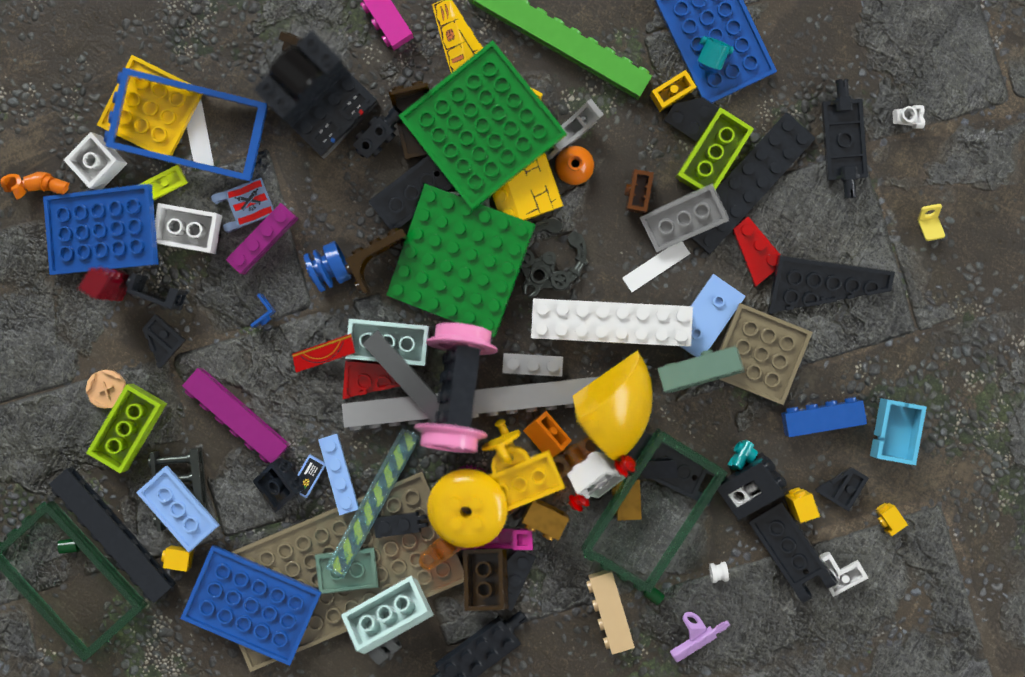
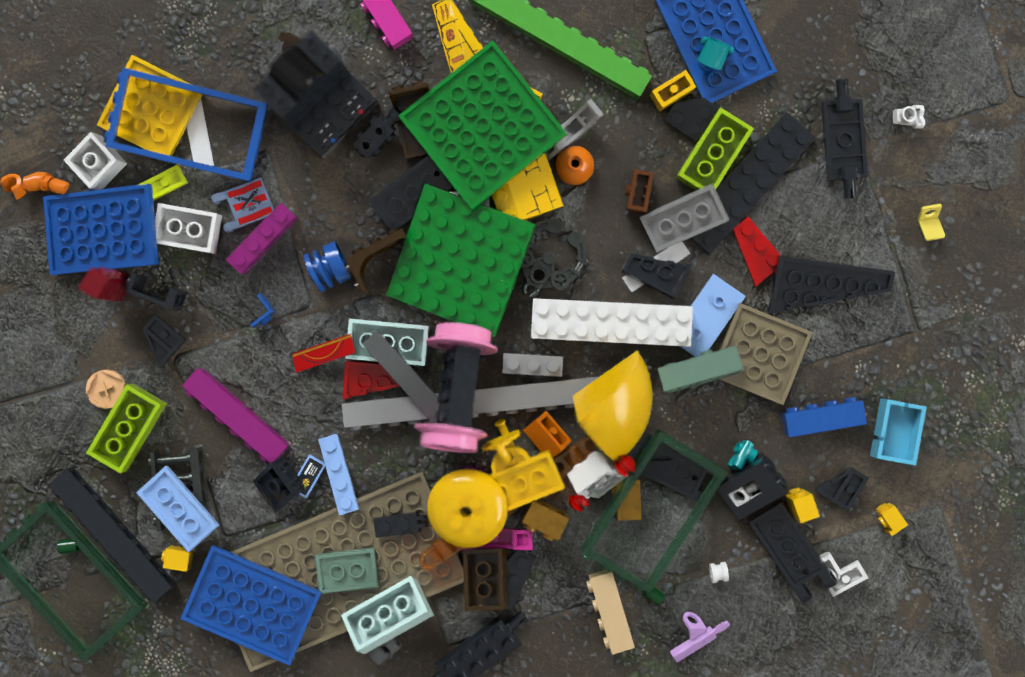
clear light blue tile [326,427,420,578] -> none
none -> black wing [621,254,692,300]

